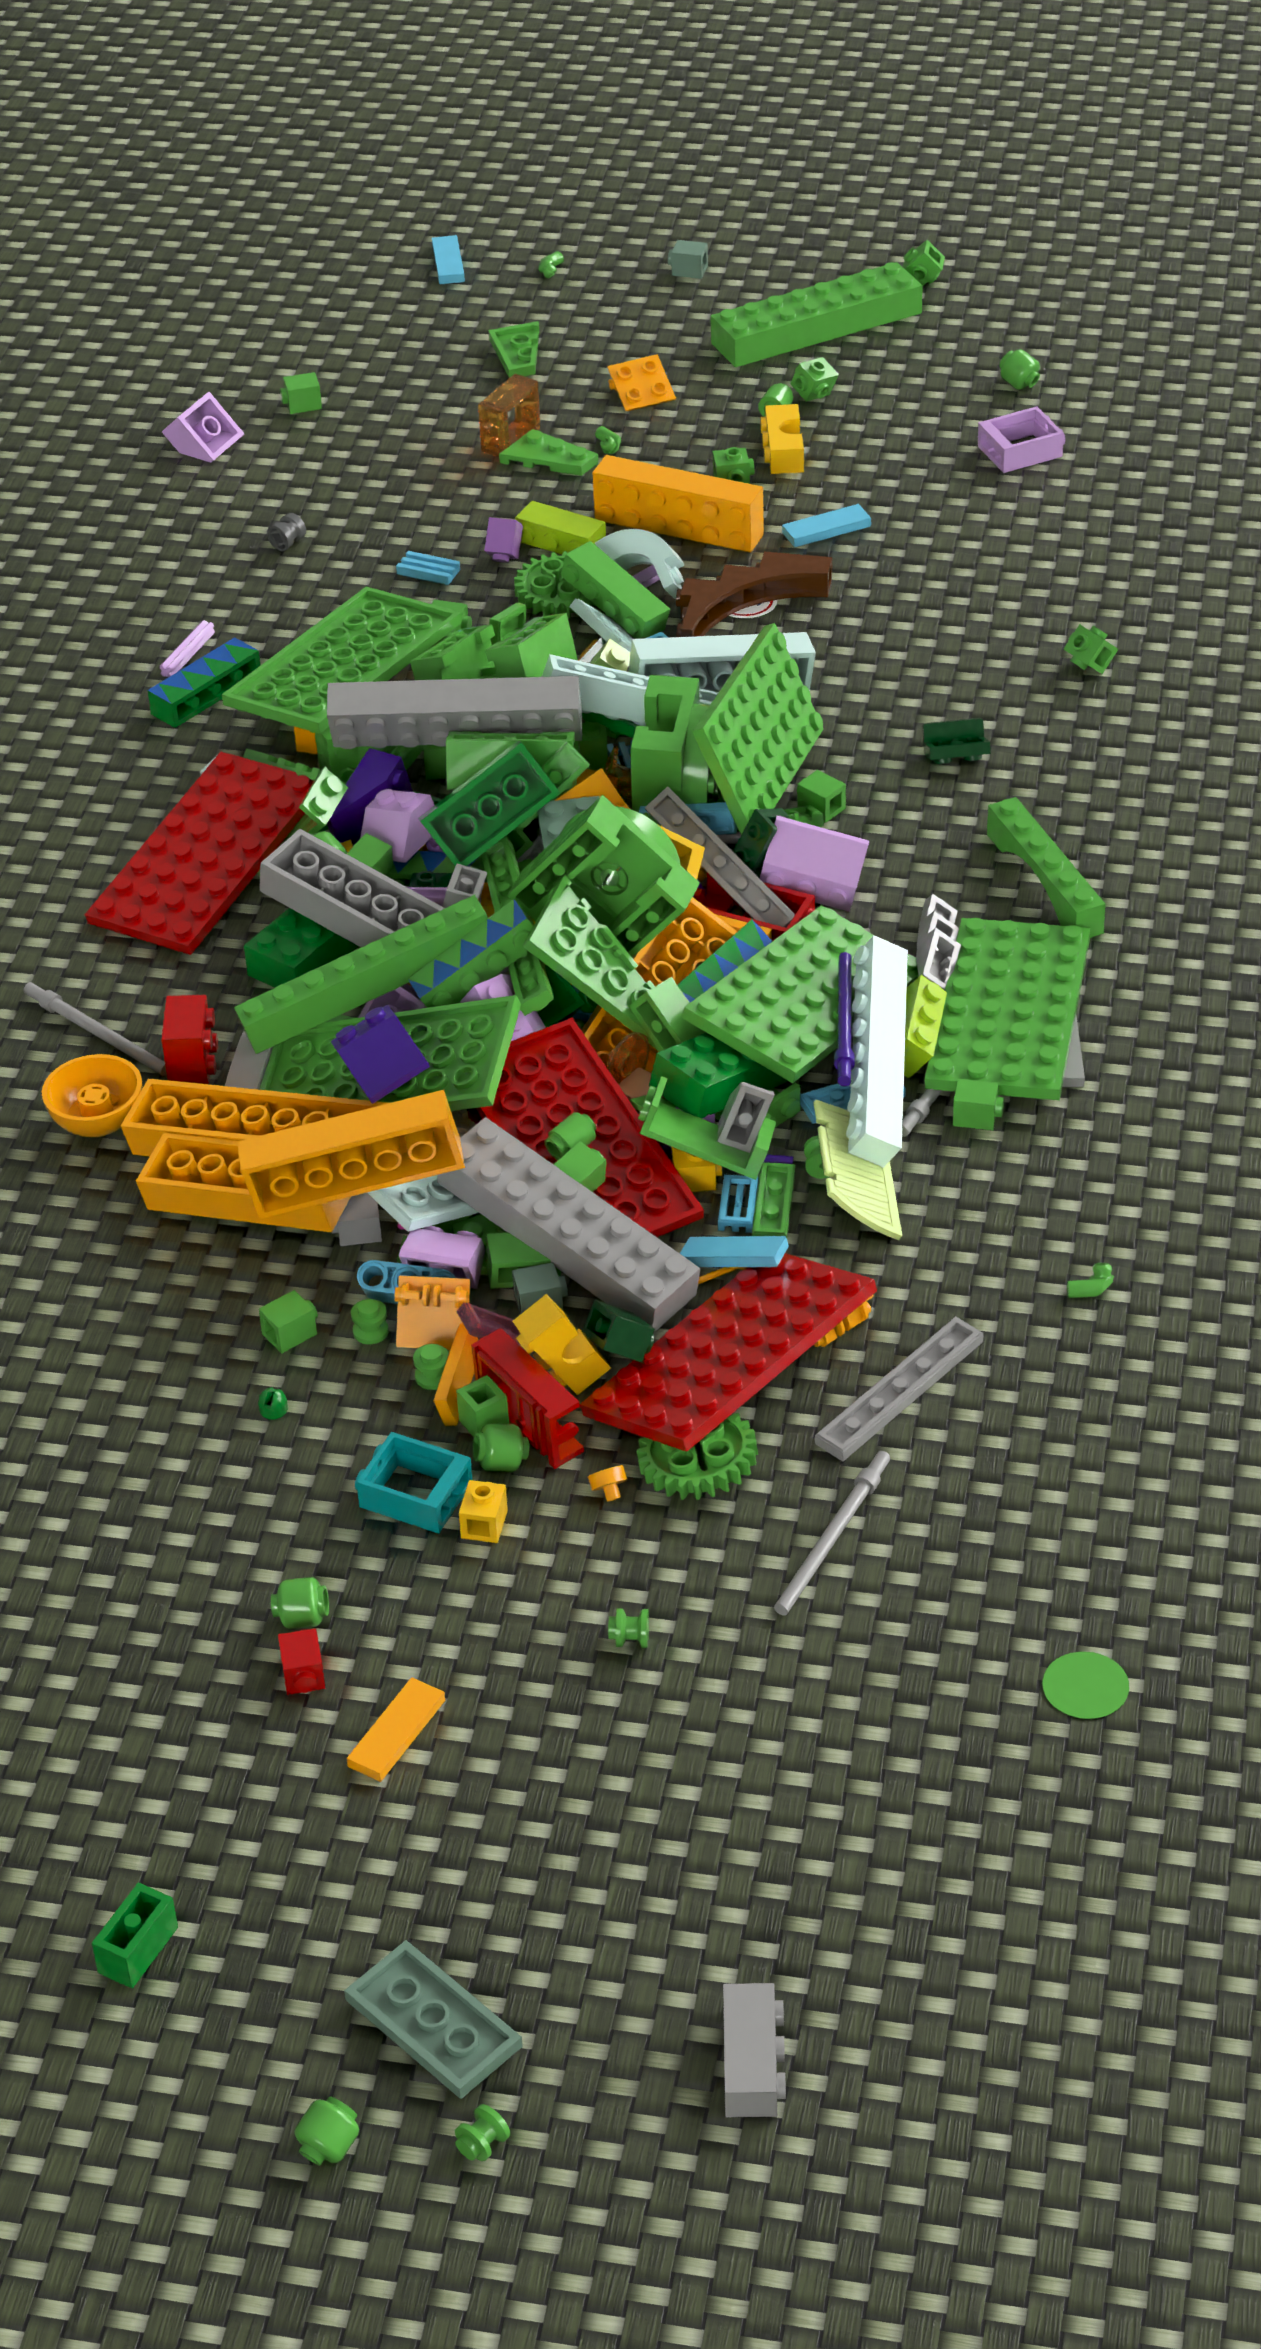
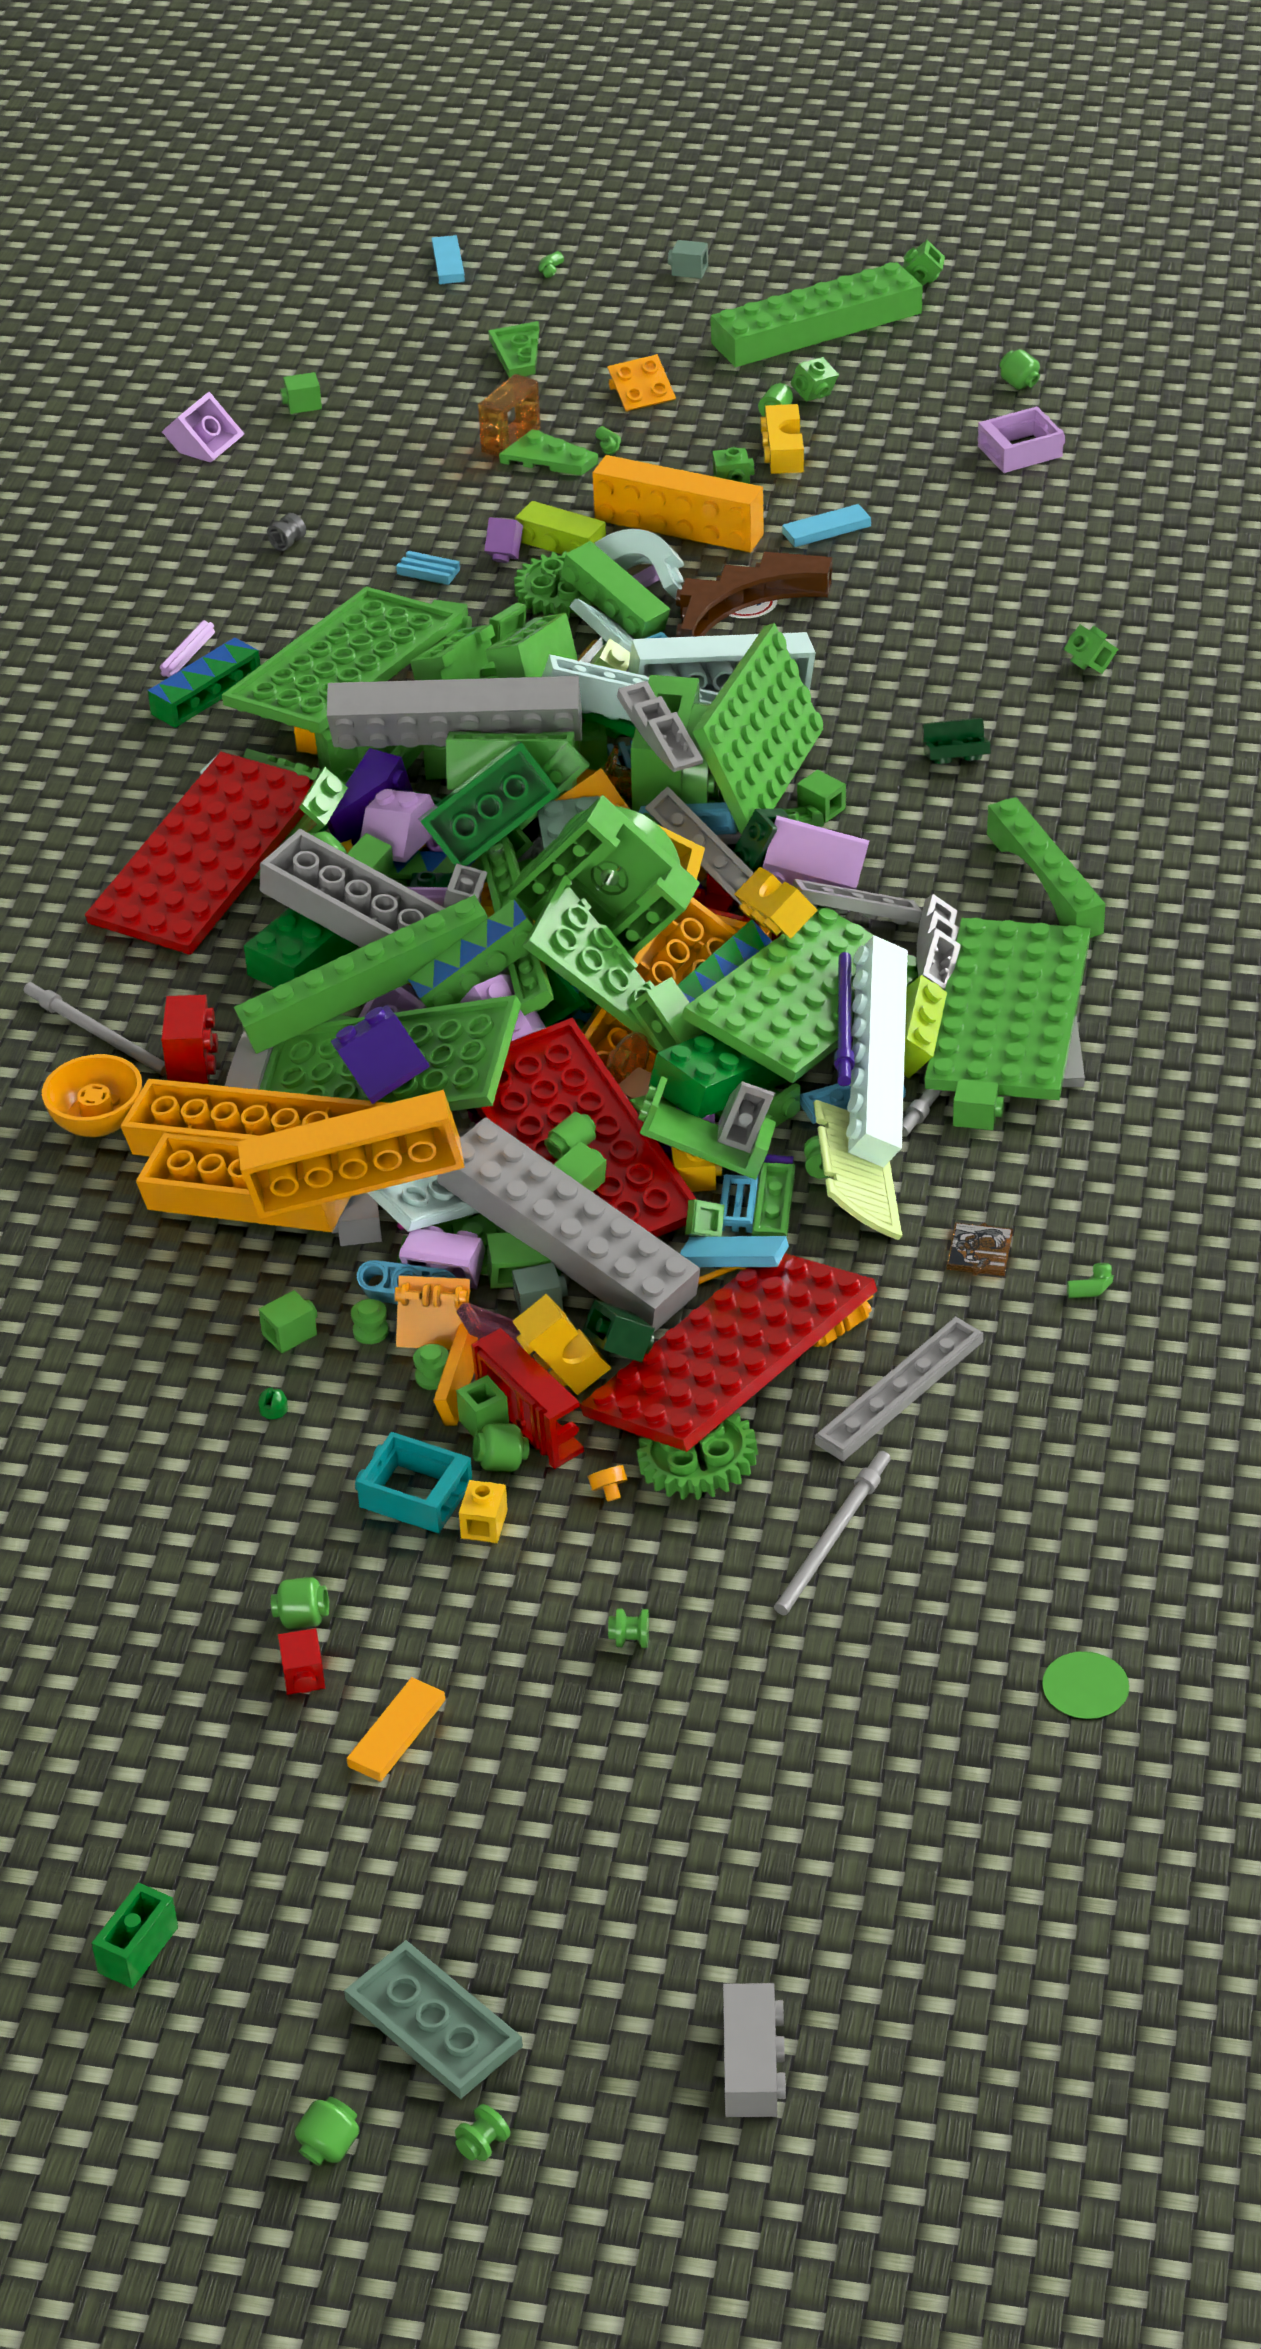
none -> light grey slope [617,680,703,772]
none -> bright green tile [685,1199,725,1237]
none -> yellow arch [734,867,817,939]
none -> light grey plate [792,879,922,925]
none -> piece [947,1222,1013,1276]

